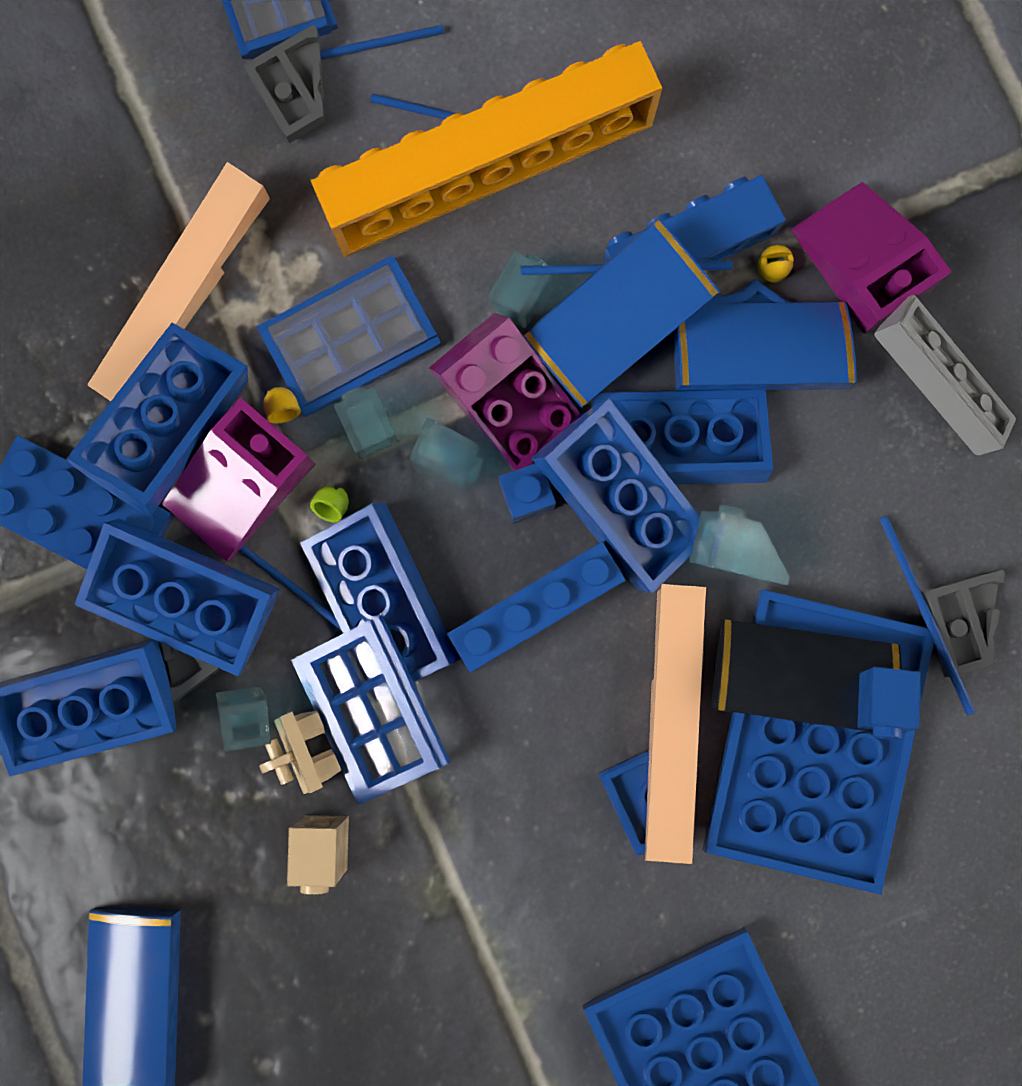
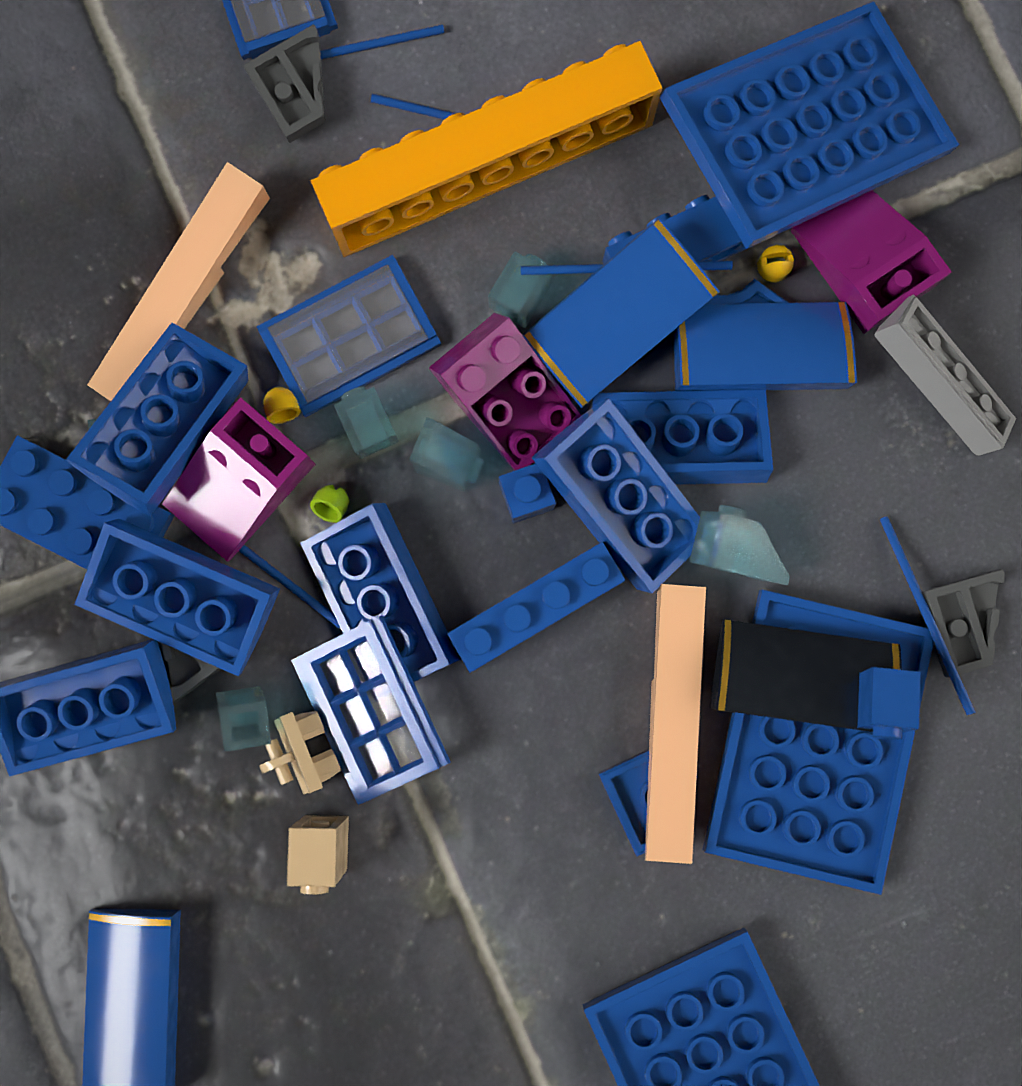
none -> blue plate [660,1,959,249]

